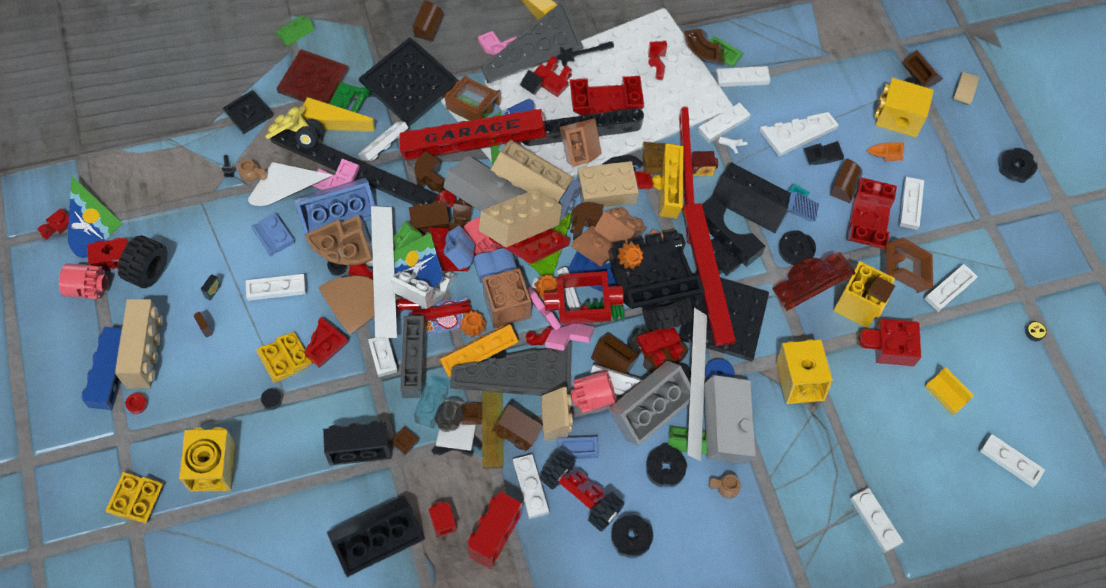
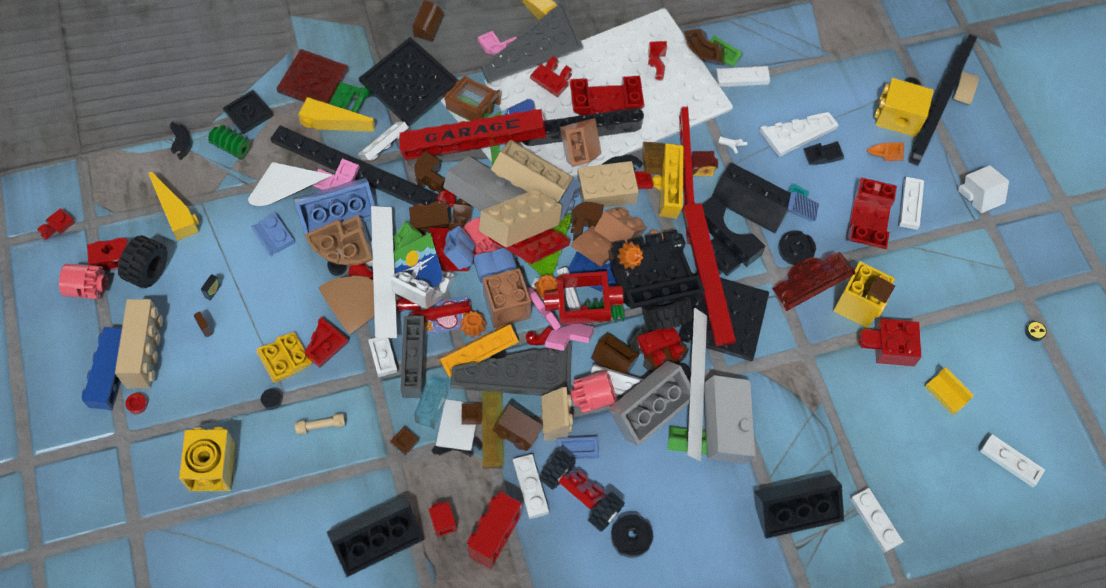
sticker [68,175,123,258] -> none
yellow slope [105,472,163,524] -> none
black hand [222,155,234,177] -> none
medium nougat piece [239,159,267,182] -> none
white plate [246,274,306,301] -> none
plate [265,105,324,149] -> none
bright green slope [274,15,314,46] -> none
black brick [323,421,391,466] -> none
clear smoke head [434,401,464,432] -> none
black tile [520,70,544,95] -> none
black piece [555,41,614,67] -> none
black plate [646,445,687,488] -> none
white plate [698,103,751,143] -> none
blue piece [705,359,735,380] -> none
medium nougat piece [708,475,741,498] -> none
yellow brick [776,339,833,404] -> none
reddish brown brick [830,158,863,203] -> none
dark orange window [886,237,933,293] -> none
reddish brown brick [903,50,943,88] -> none
white plate [924,264,978,312] -> none
black plate [999,148,1038,183] -> none
none -> yellow slope [148,172,199,241]
none -> black piece [170,121,192,160]
none -> green piece [208,125,250,160]
none -> tan bar [294,414,345,435]
none -> black slope [754,474,844,539]
none -> black gear [910,34,977,166]
none -> white plate [958,165,1009,213]

